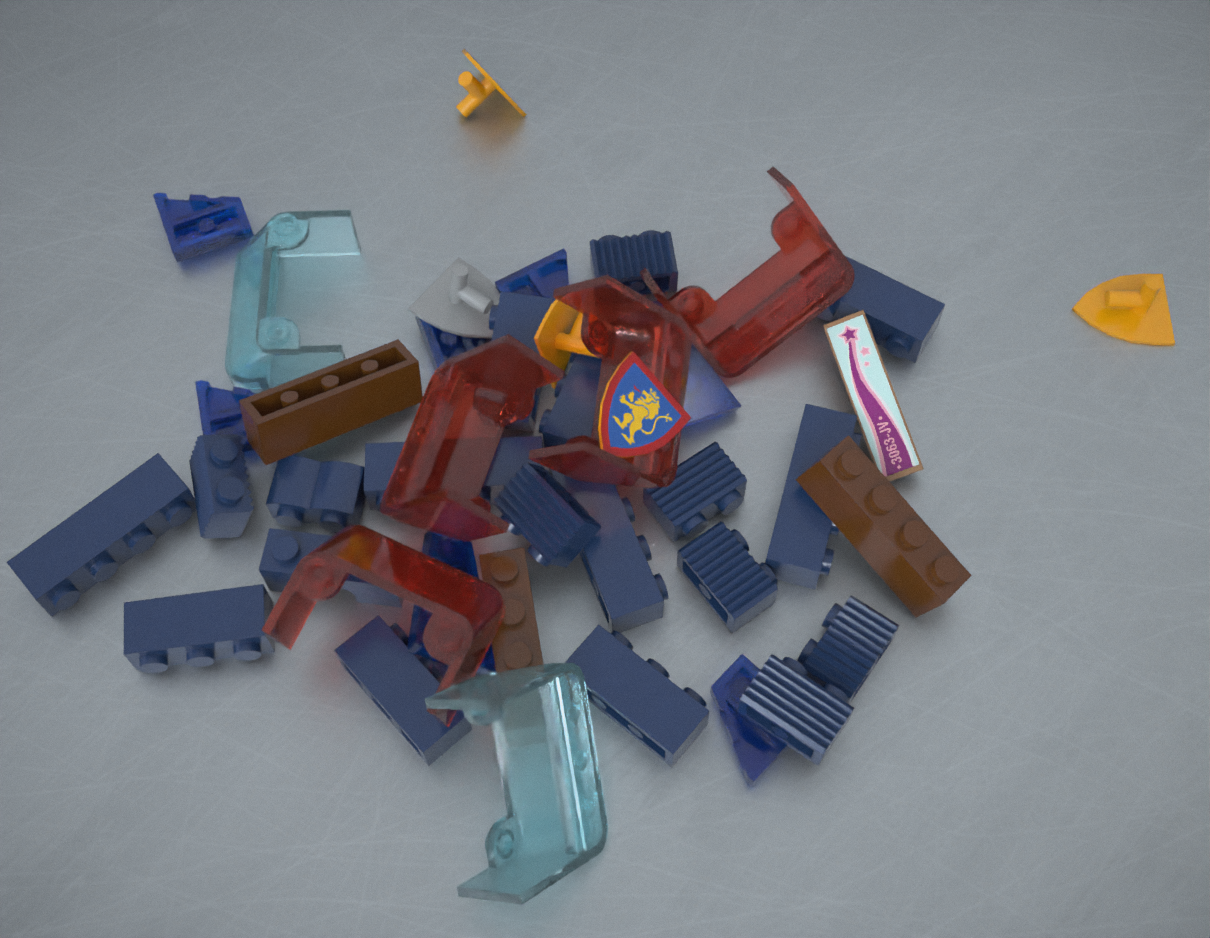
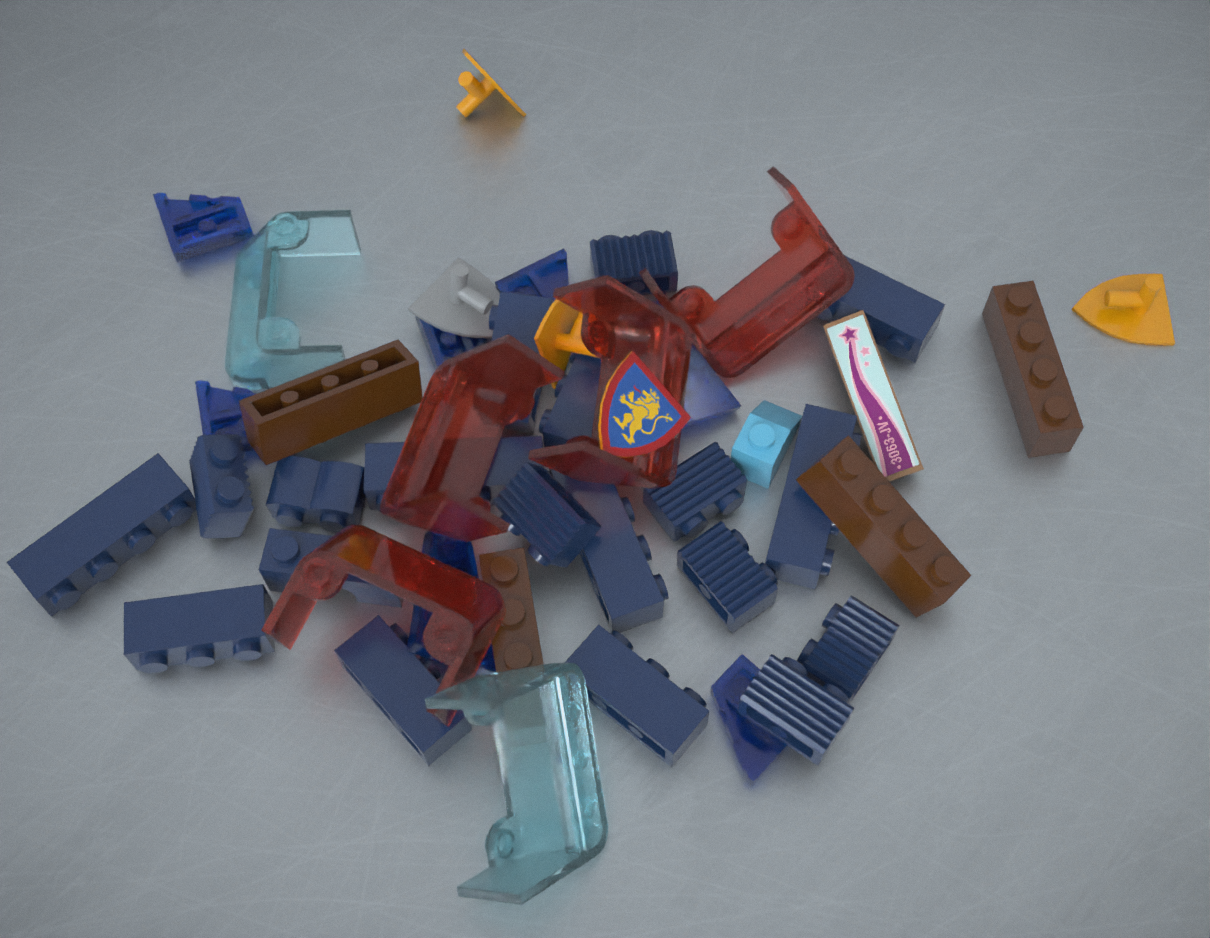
none -> medium azure slope [730,400,802,489]
none -> reddish brown brick [982,280,1084,458]

